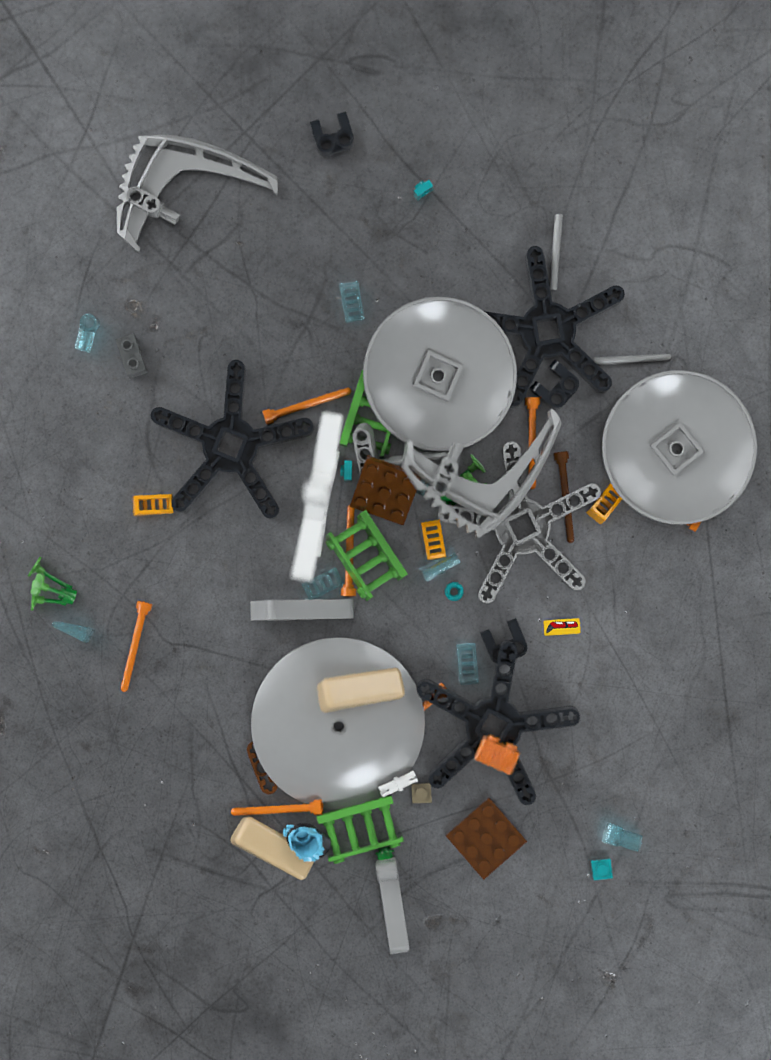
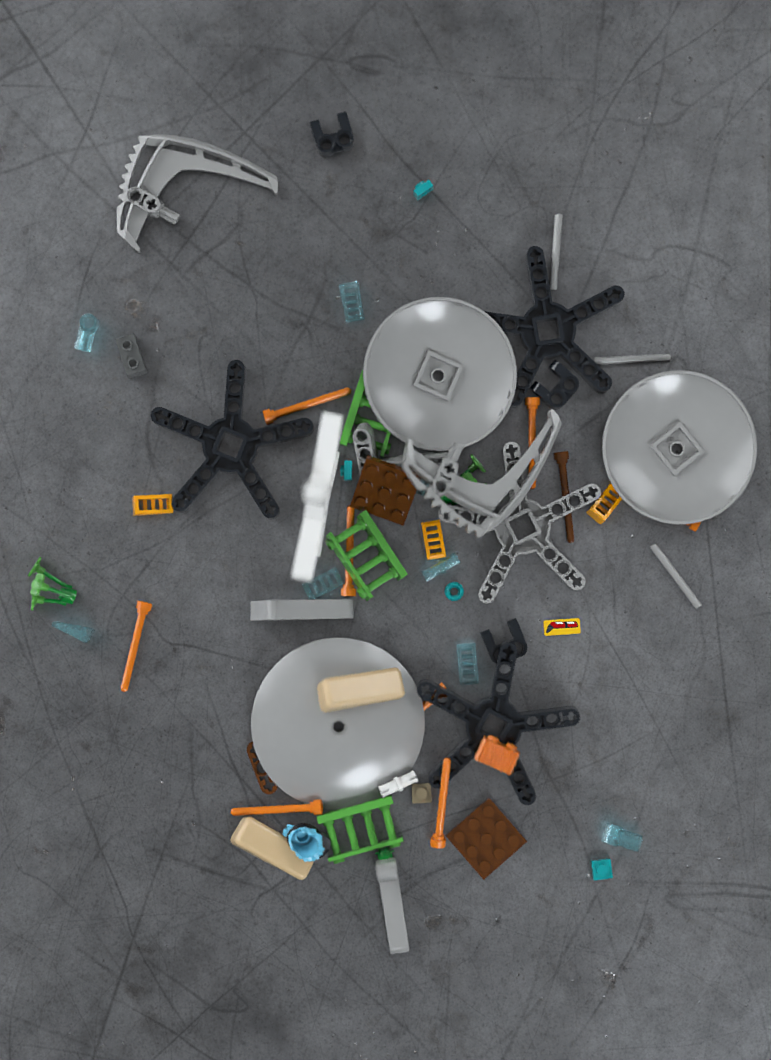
none -> orange piece [430,757,451,849]
none -> light grey bar [650,543,702,609]

